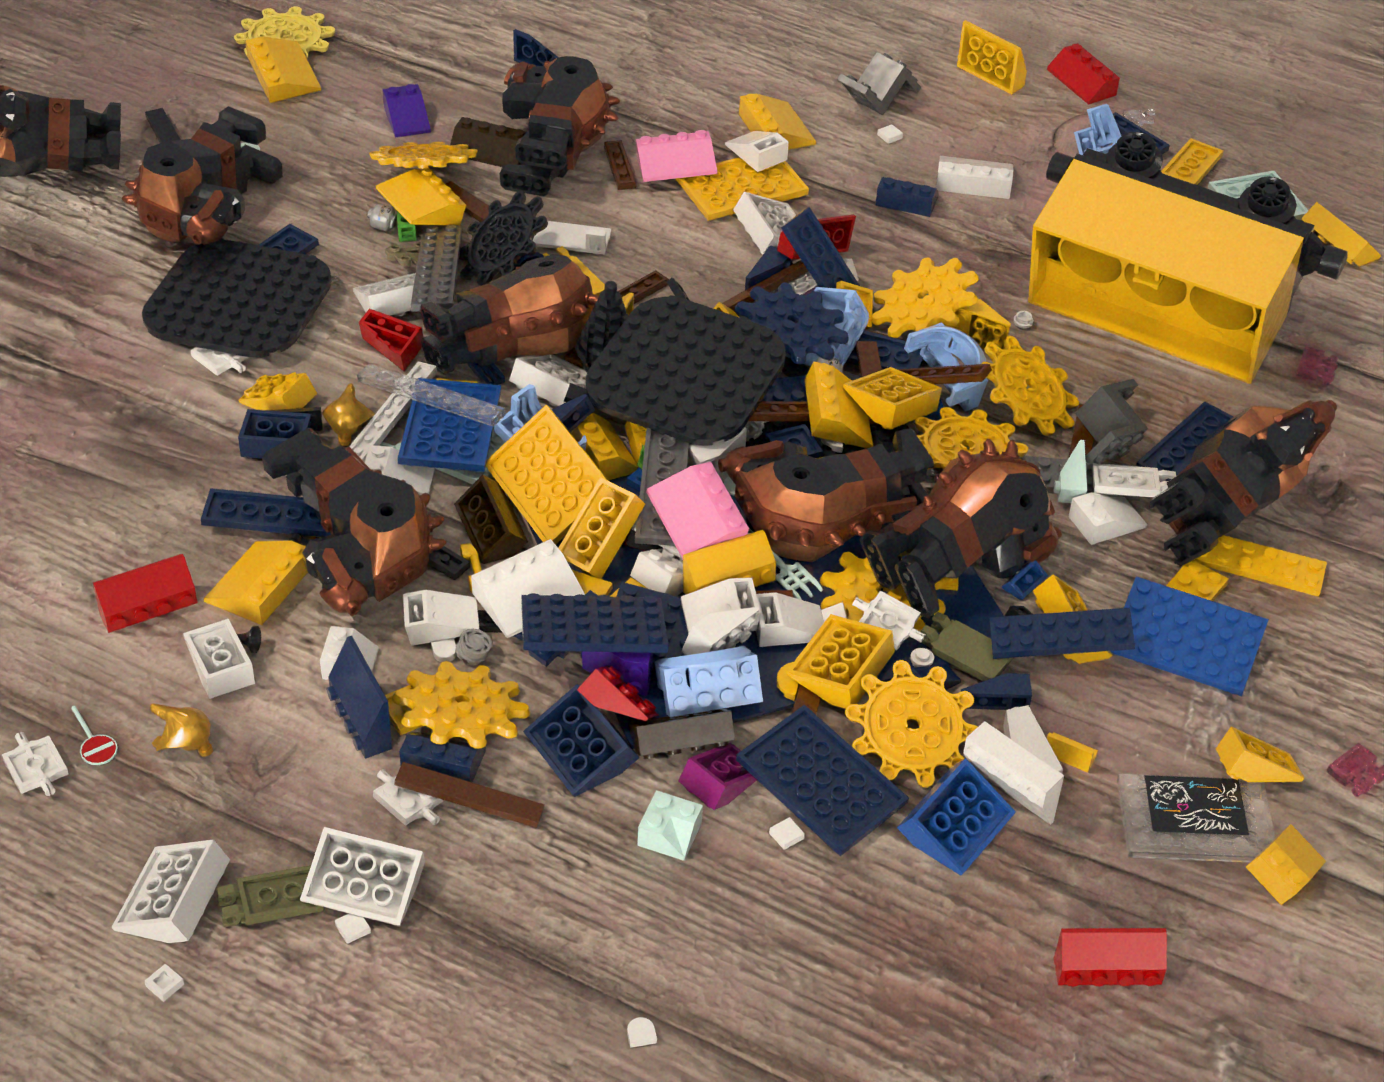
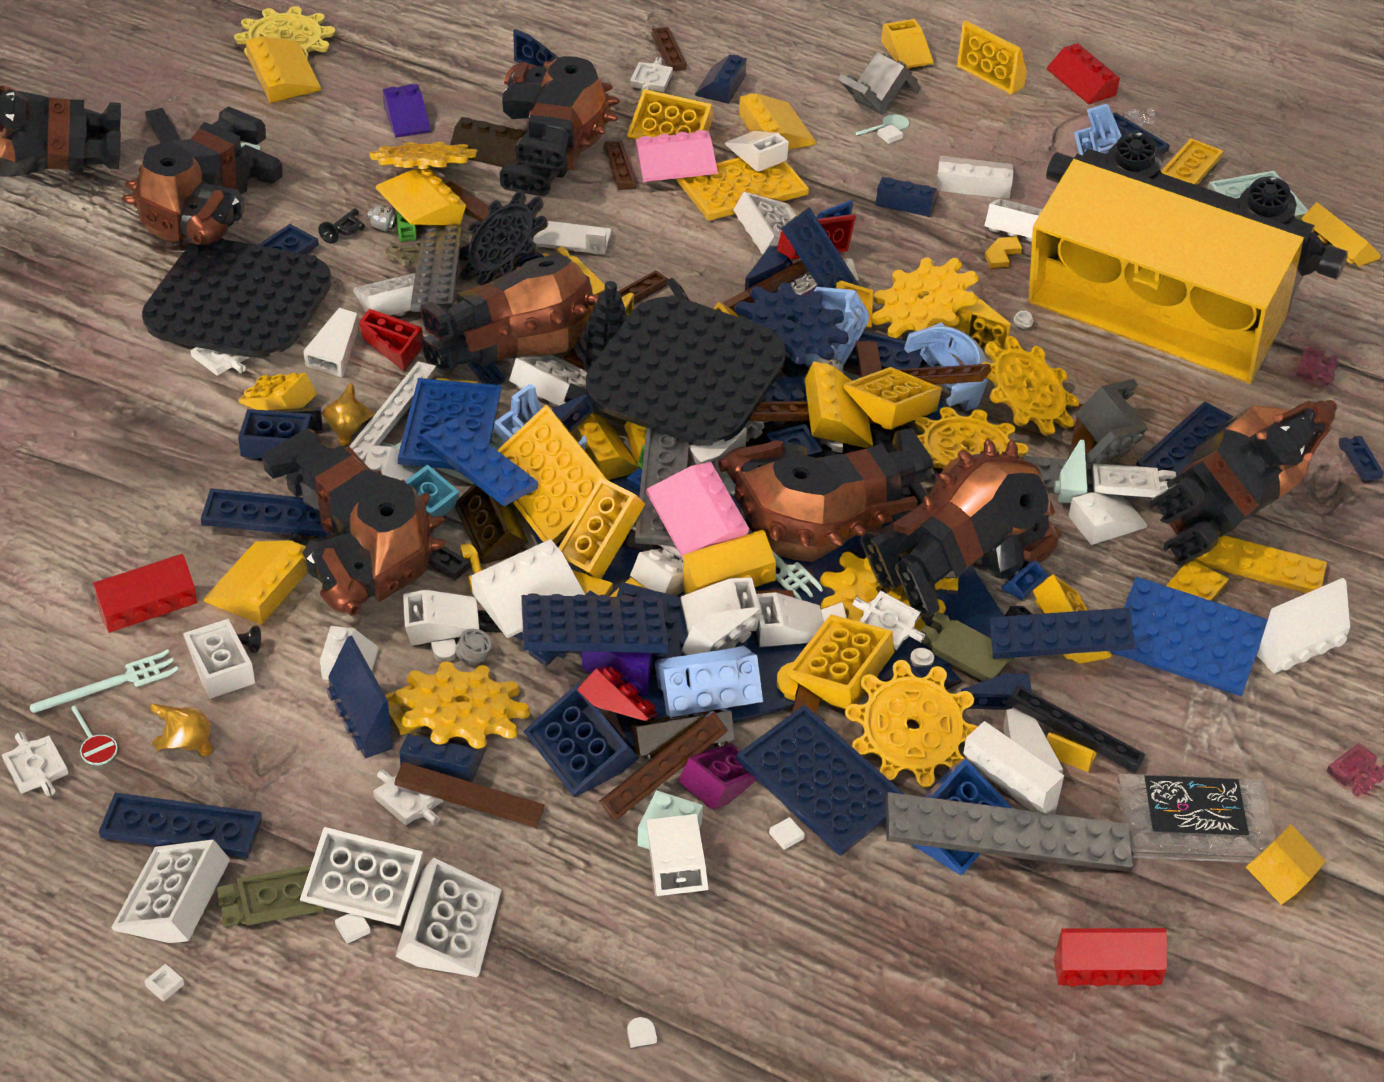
clear plate [357,363,506,427] -> none
yellow slope [1215,726,1304,782] -> none
none -> light aqua piece [30,649,179,713]
none -> dark blue plate [99,792,262,858]
none -> white slope [304,308,358,377]
none -> black piece [318,208,365,244]
none -> white slope [396,858,502,977]
none -> medium azure brick [406,465,460,517]
none -> blue plate [421,418,538,506]
none -> reddish brown tile [599,711,728,821]
none -> yellow slope [627,89,714,140]
none -> white plate [630,57,673,94]
none -> white slope [646,814,708,897]
none -> reddish brown tile [652,27,687,71]
none -> dark blue slope [695,55,747,104]
none -> blue slope [816,200,853,219]
none -> light aqua piece [856,114,909,135]
none -> yellow slope [881,19,934,69]
none -> flat silver plate [885,792,1133,872]
none -> white slope [985,198,1043,241]
none -> yellow tile [985,236,1022,269]
none -> black tile [1007,685,1146,774]
none -> white slope [1257,578,1350,674]
none -> dark blue plate [1339,436,1384,481]

